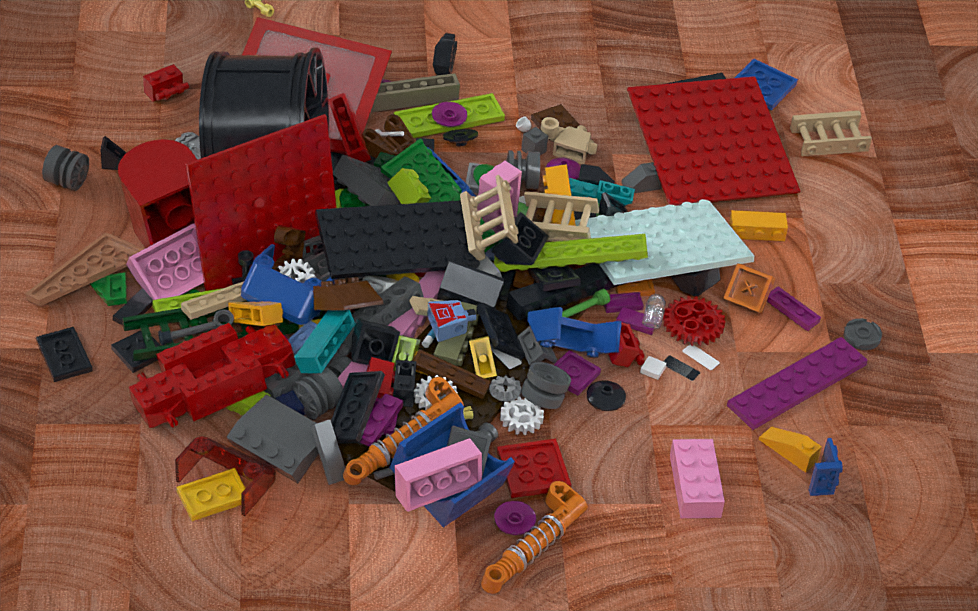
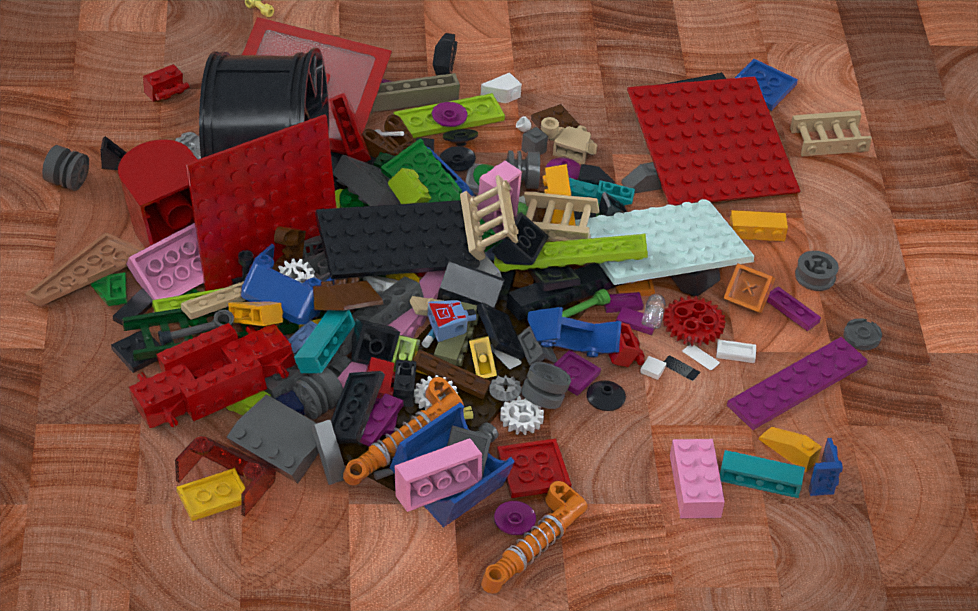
black tile [36,326,93,382] -> none
none -> black dish [440,146,476,171]
none -> white slope [480,73,522,103]
none -> white tile [716,340,756,363]
none -> teal brick [720,450,805,498]
none -> dark grey wheel [795,251,839,291]

